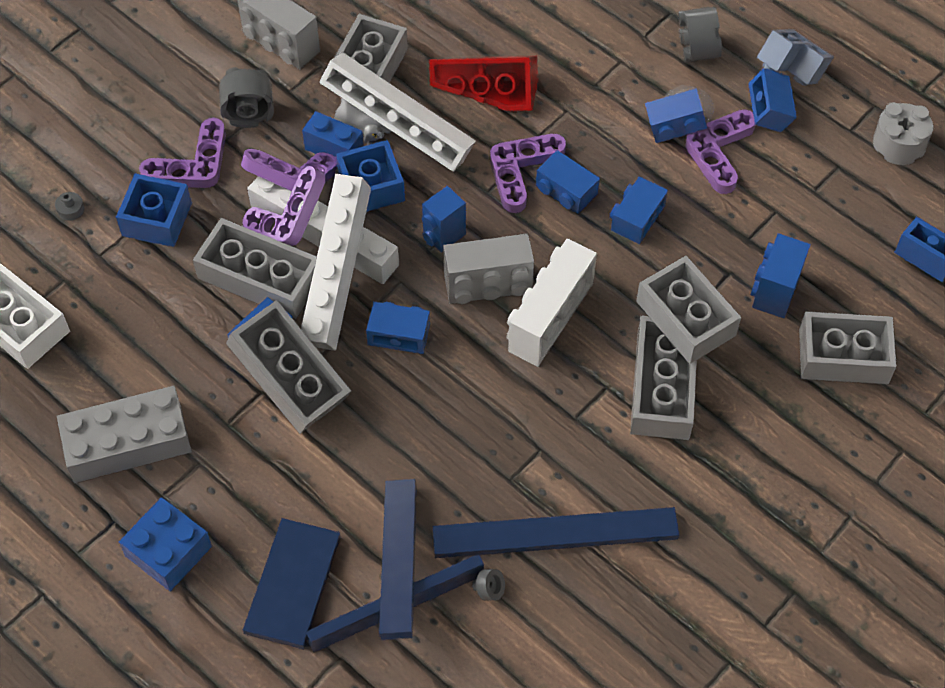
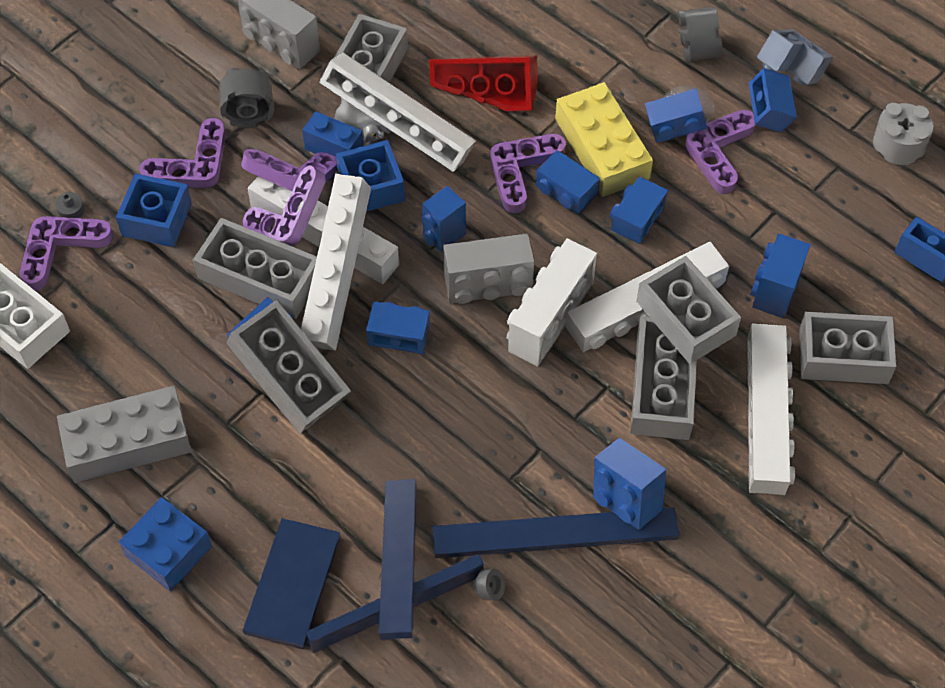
none -> medium lavender beam [20,216,113,291]
none -> light yellow brick [555,82,653,197]
none -> white brick [565,242,729,352]
none -> blue brick [593,438,666,530]
none -> white brick [747,323,795,495]

